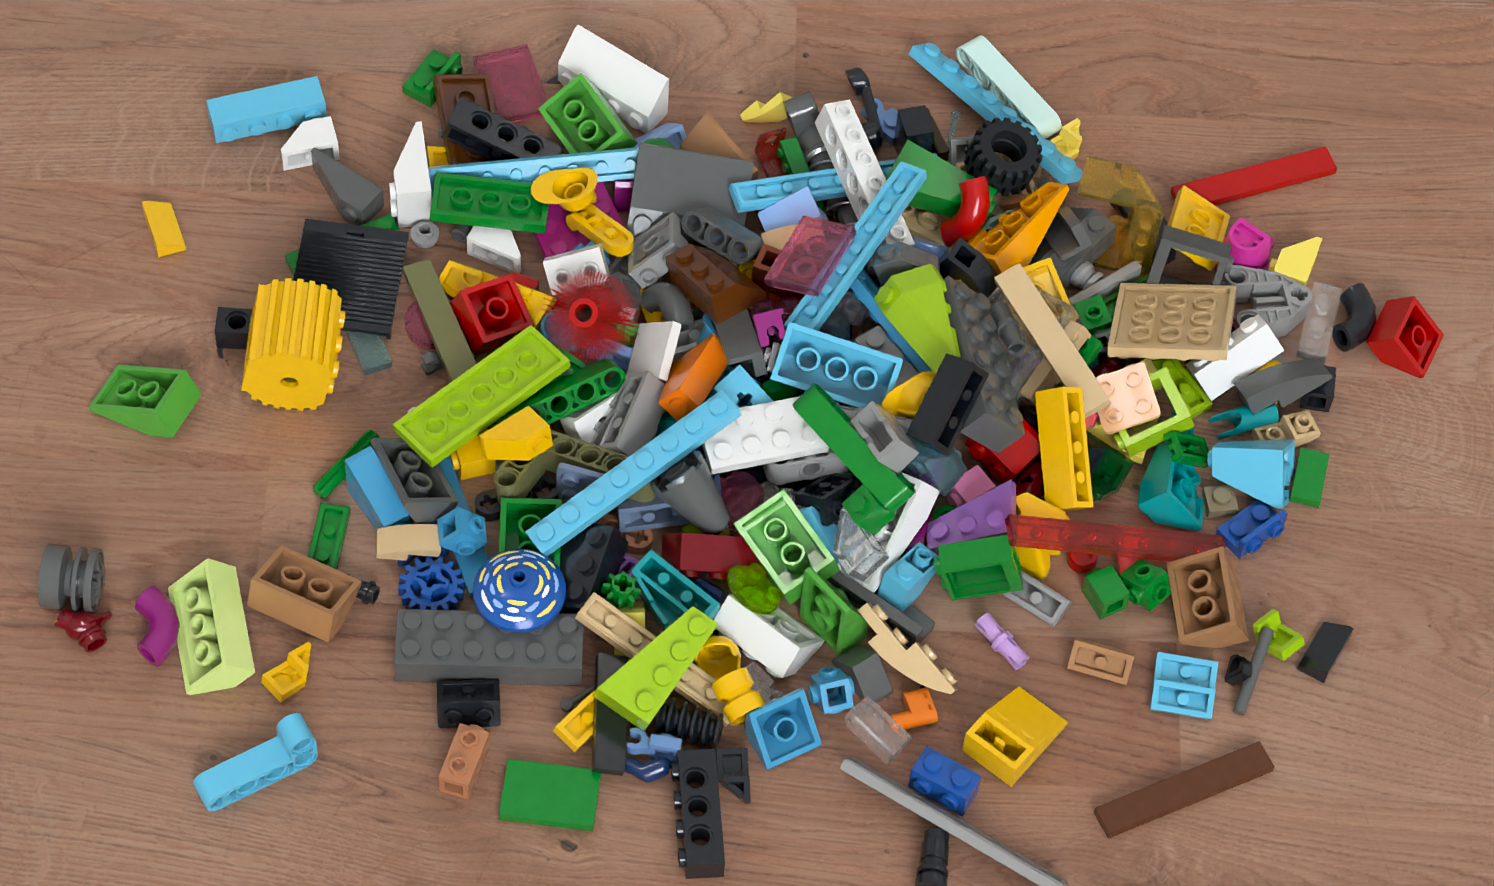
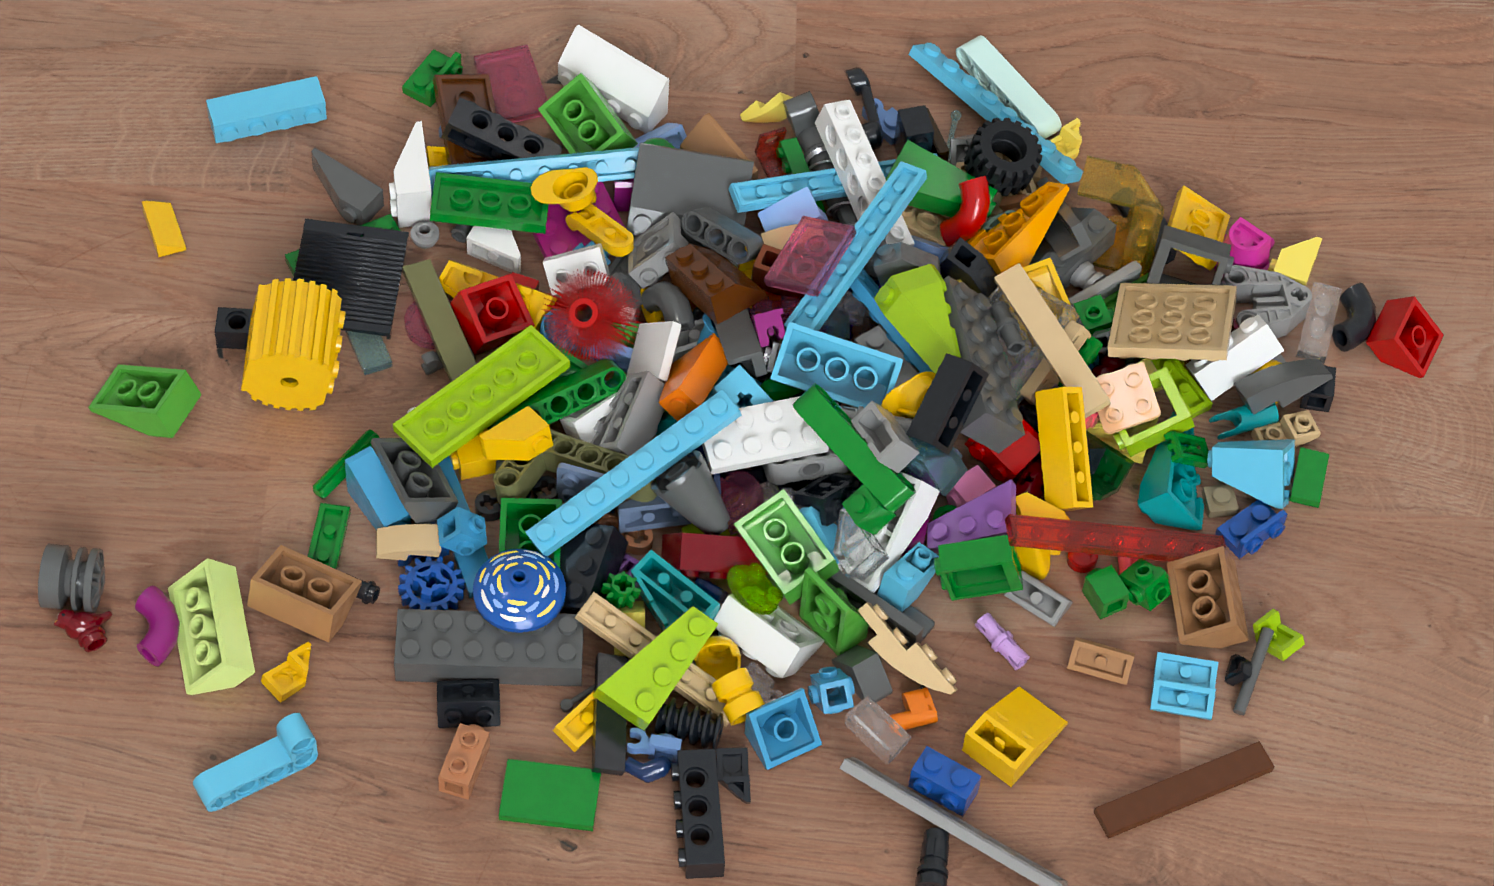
white slope [281,116,340,171] -> none
red tile [1170,146,1337,205] -> none
black slope [1297,622,1354,683] -> none

